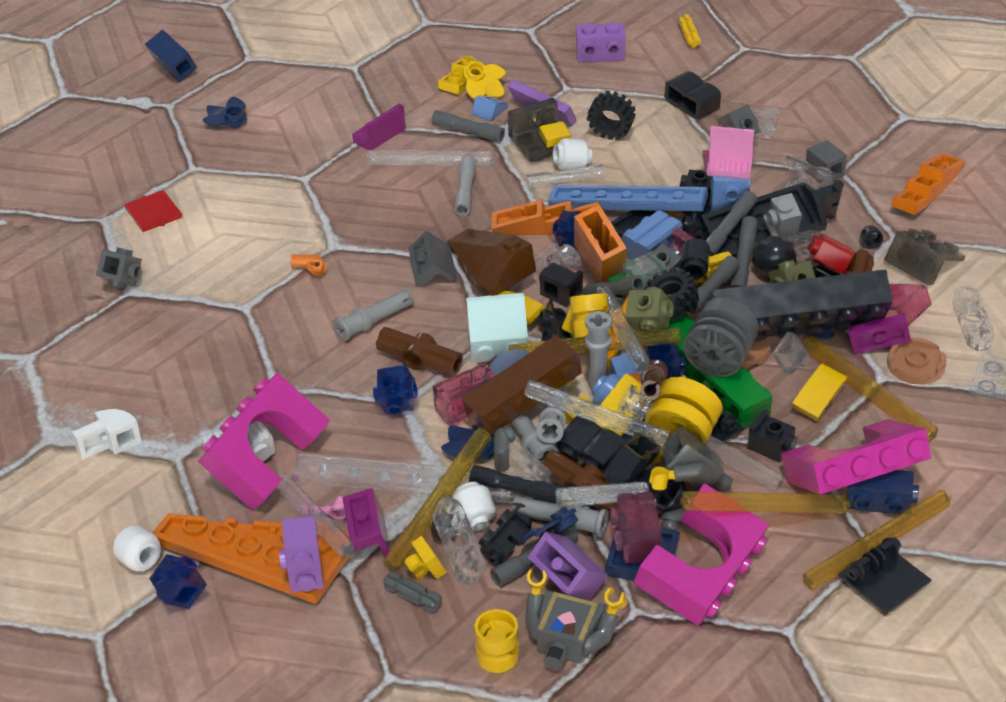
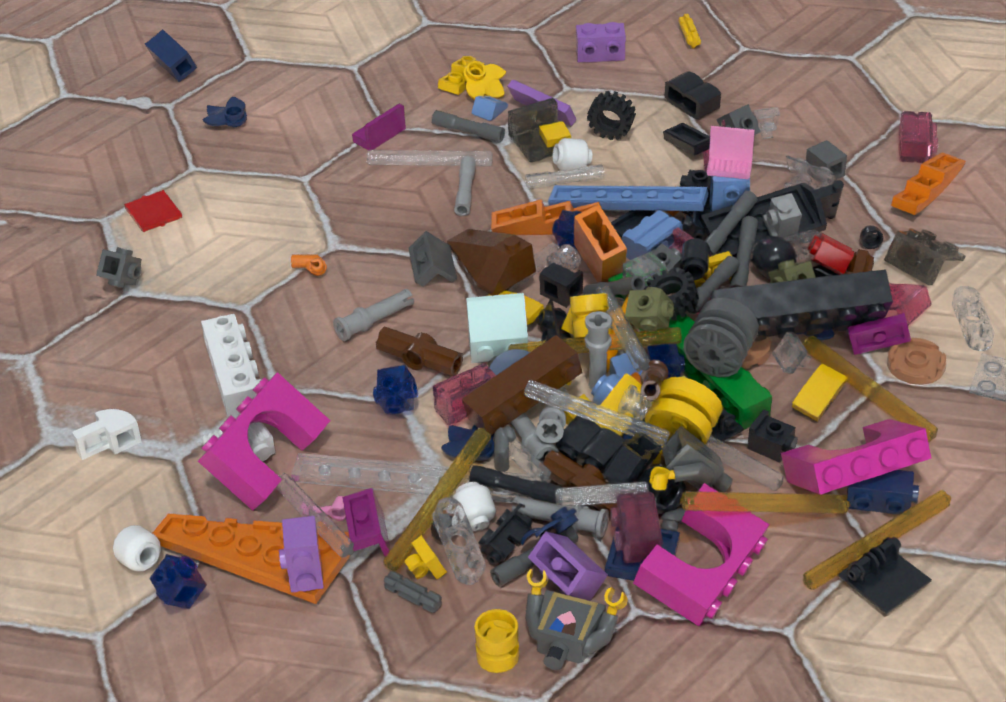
none -> white brick [201,314,261,417]
none -> black tile [663,123,710,156]
none -> clear pink brick [899,111,938,163]

